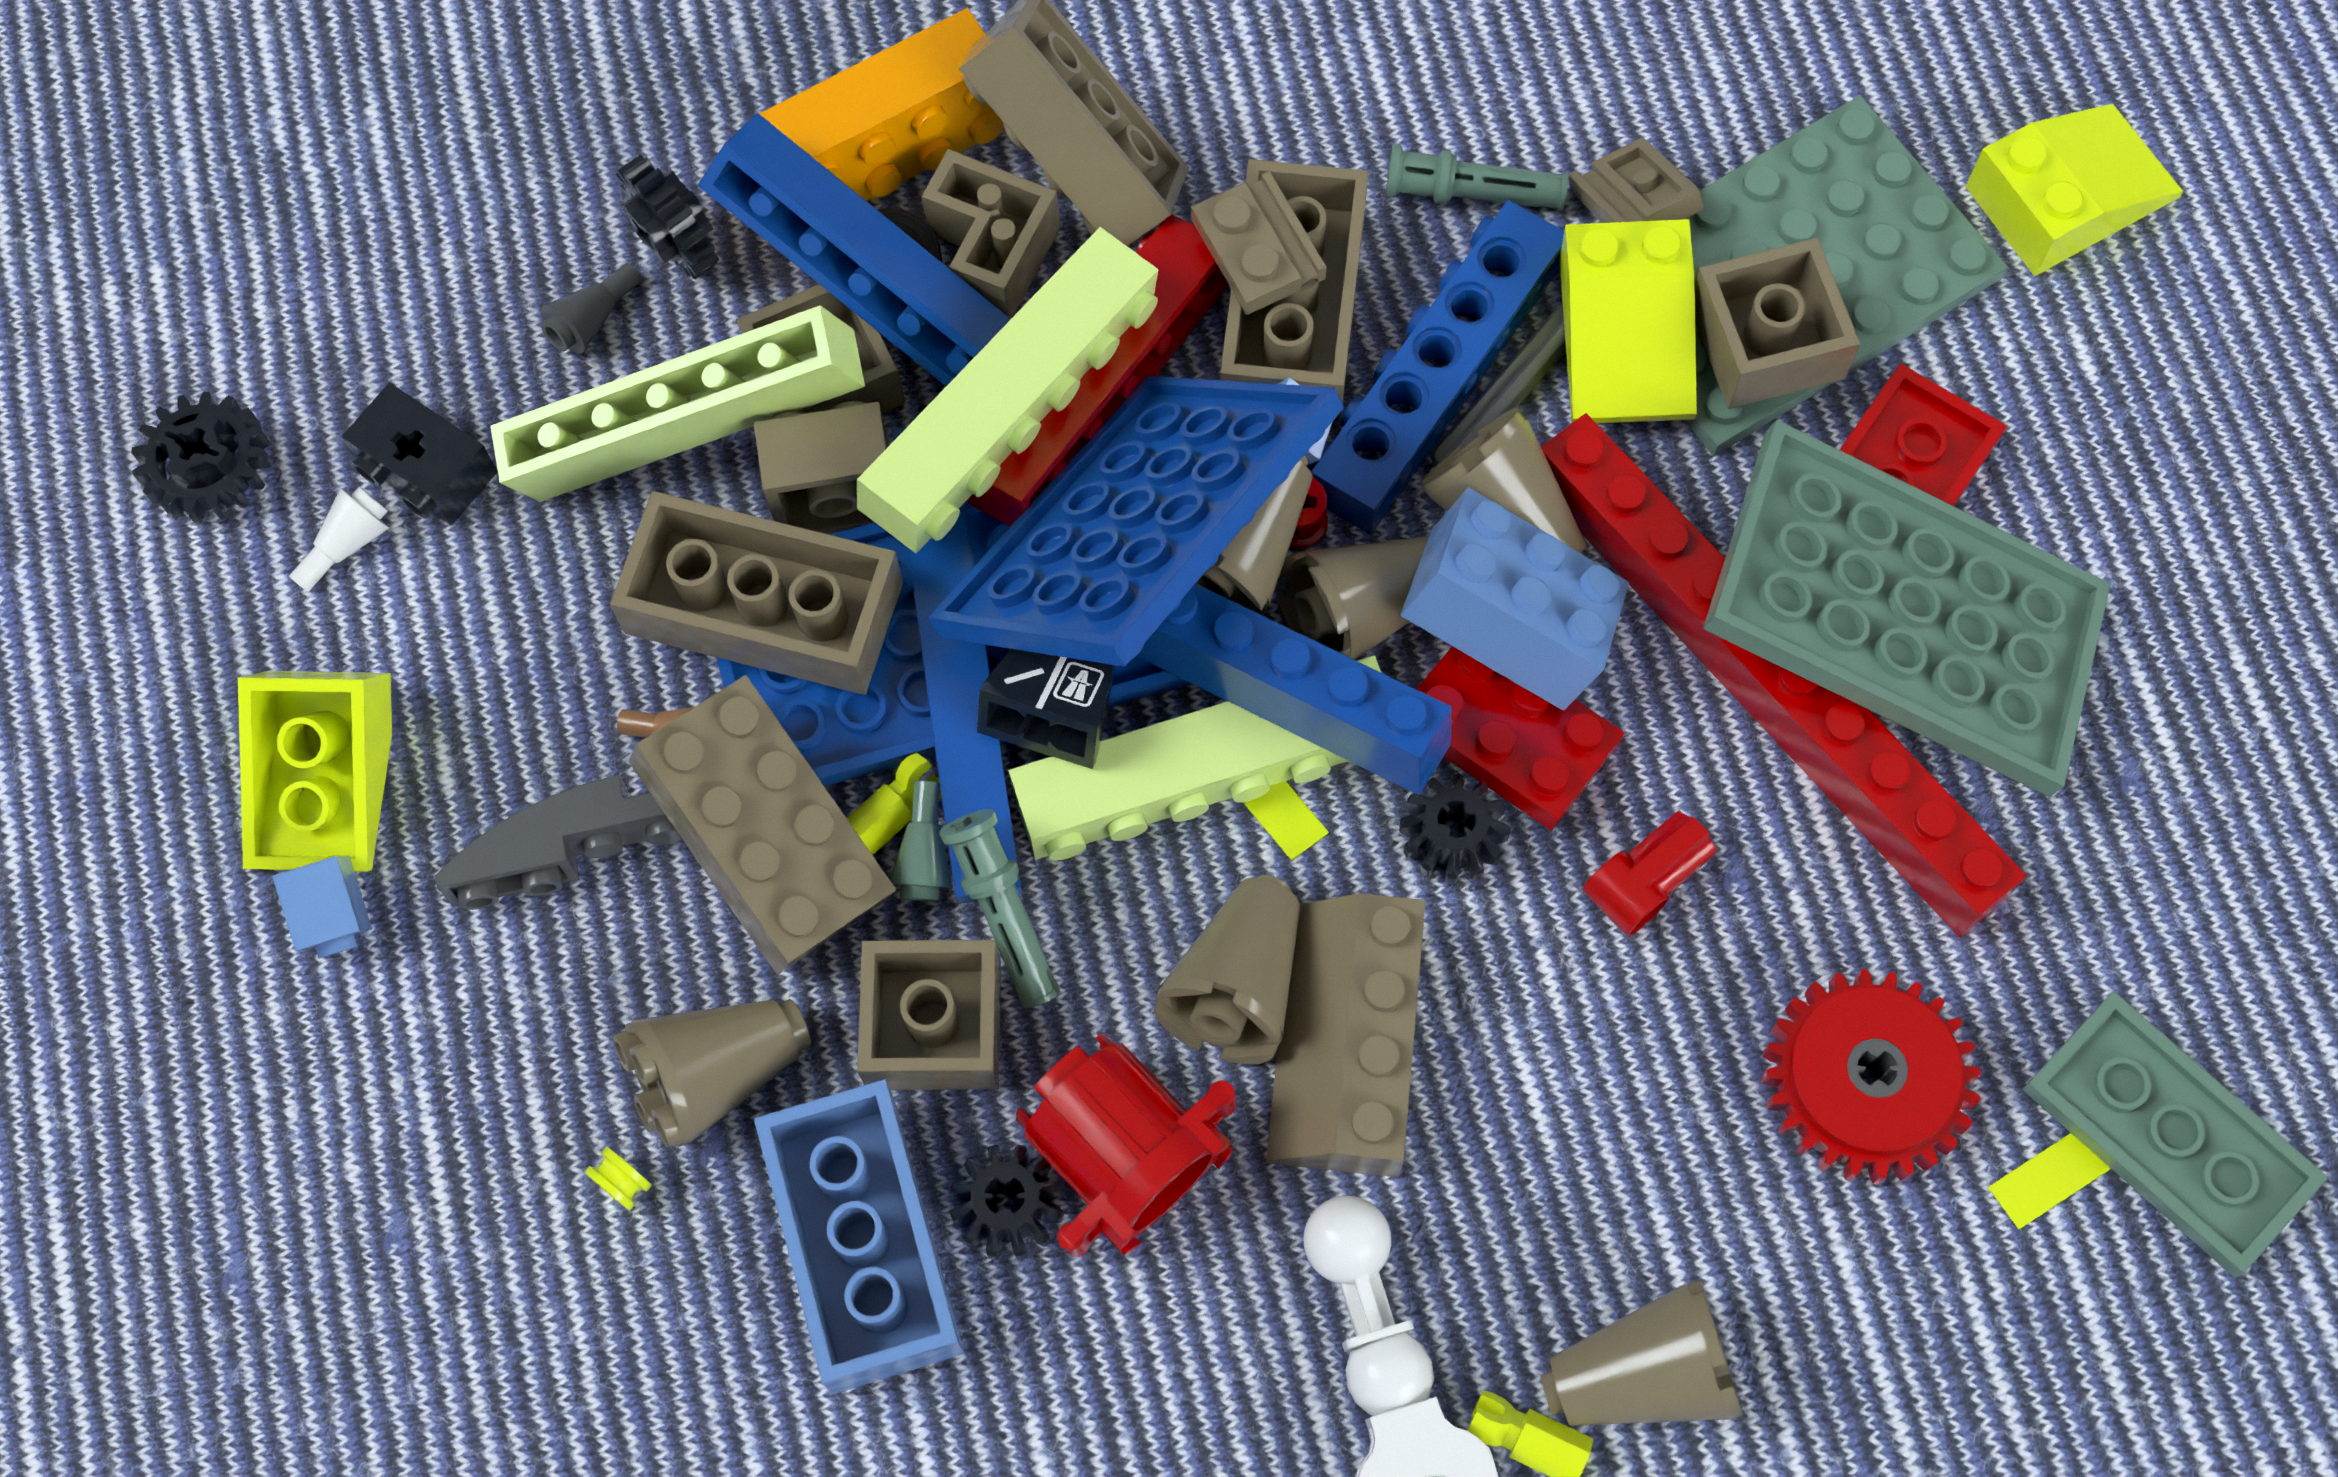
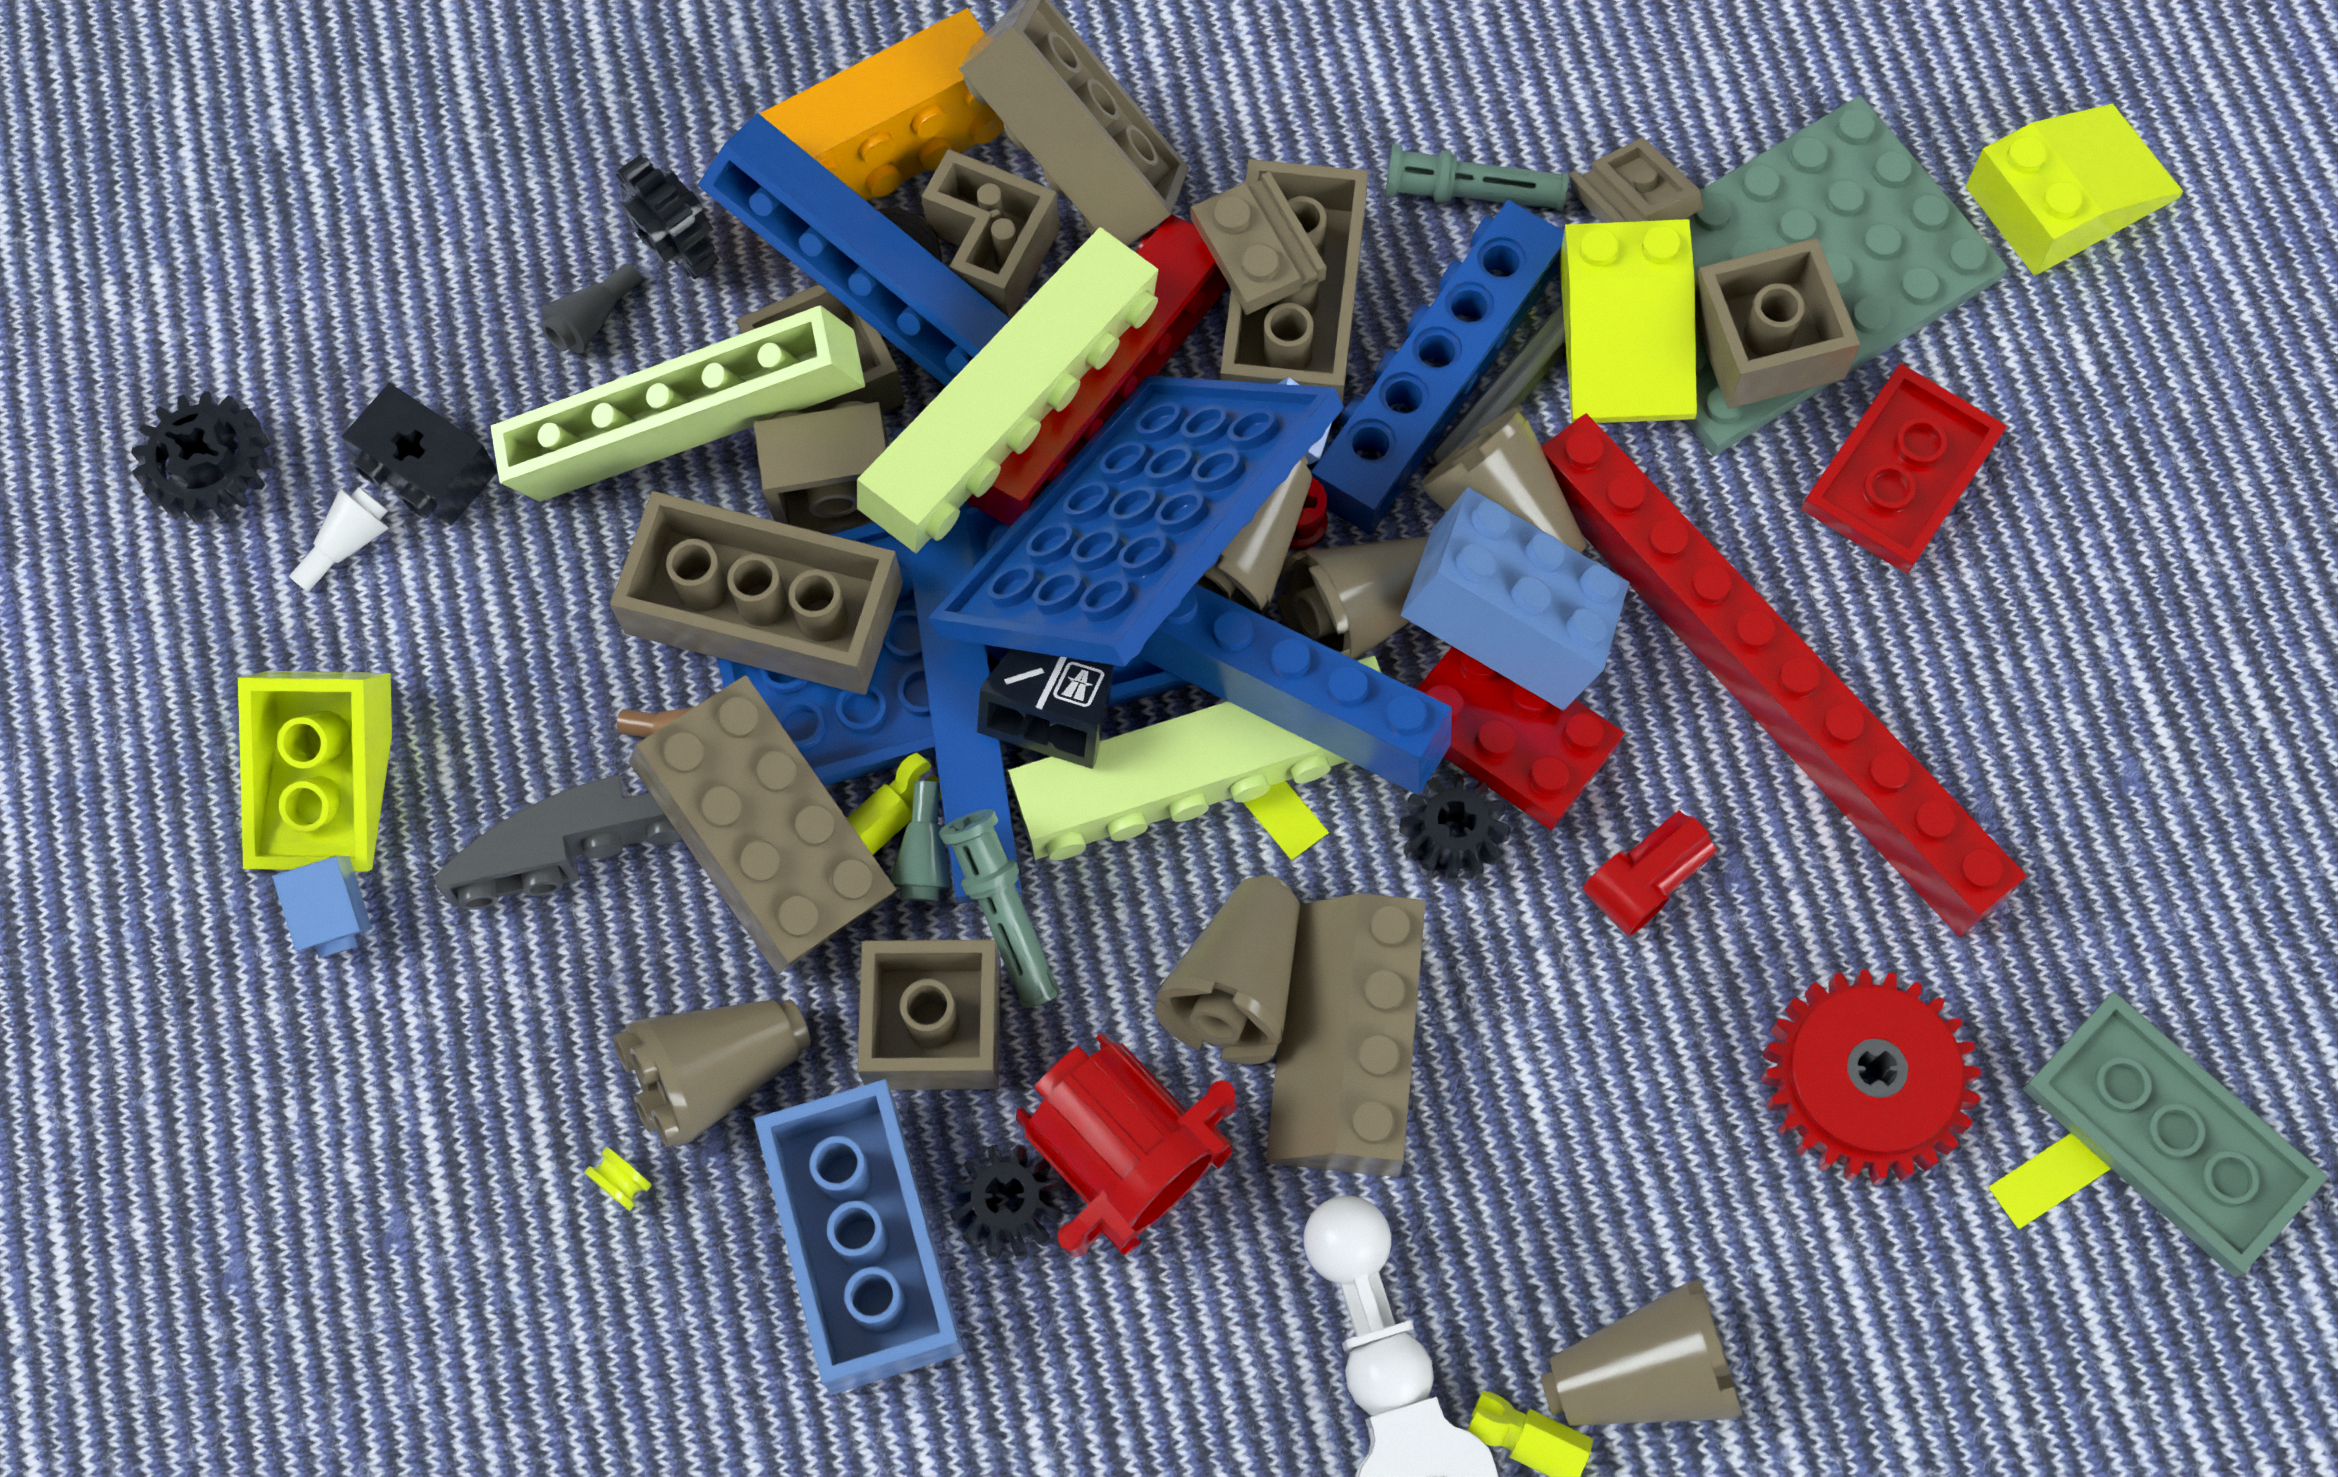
sand green plate [1703,419,2111,797] -> none

